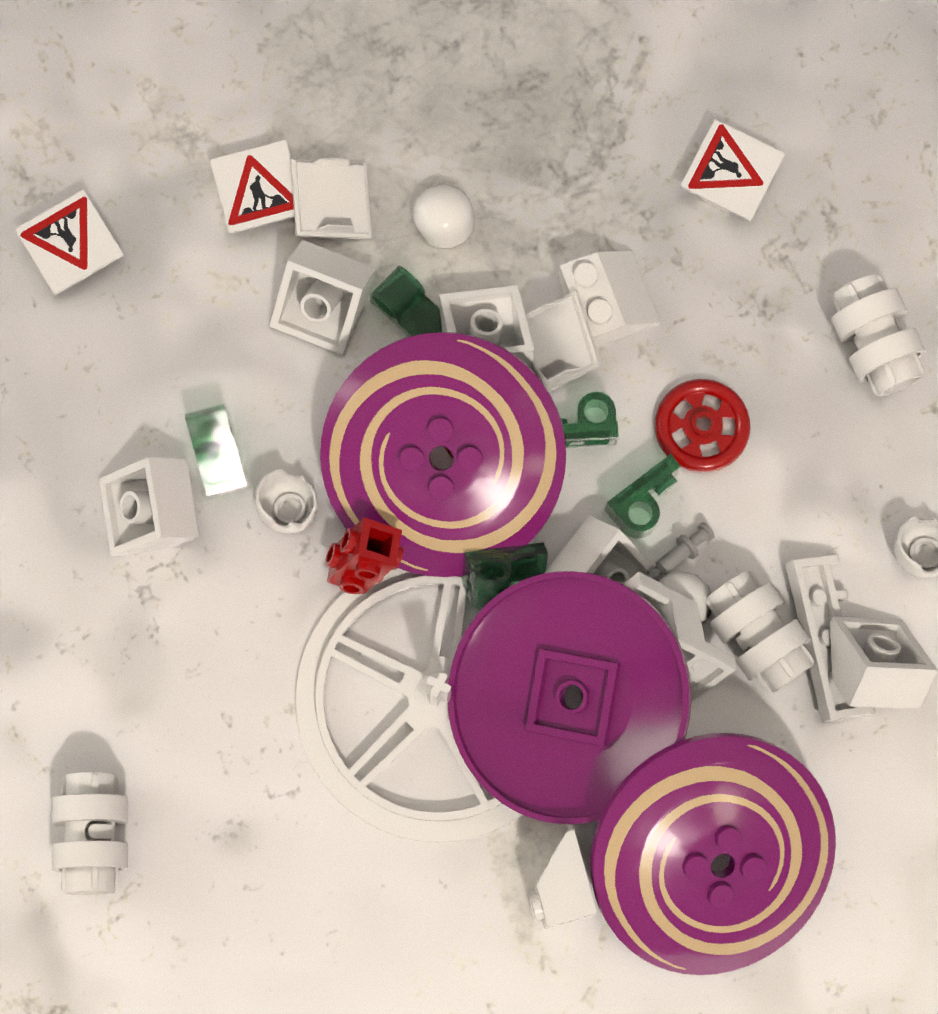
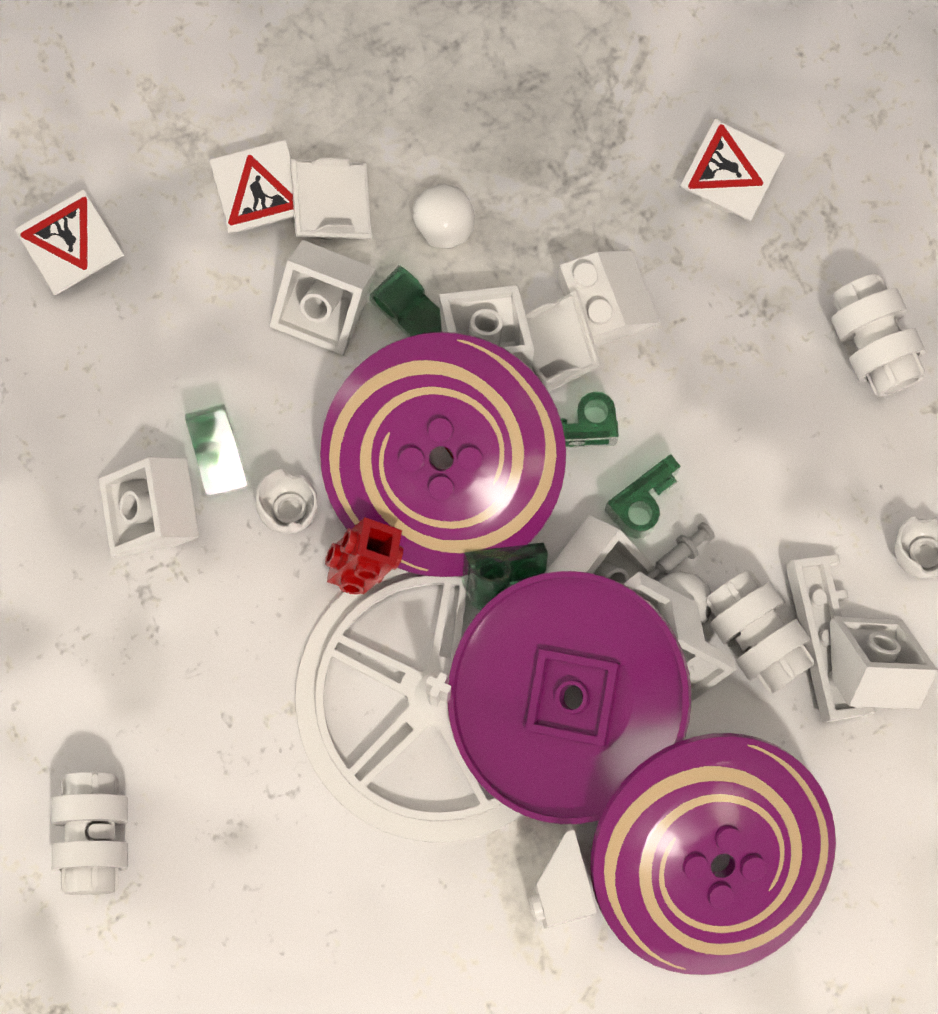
red plate [654,379,751,473] -> none

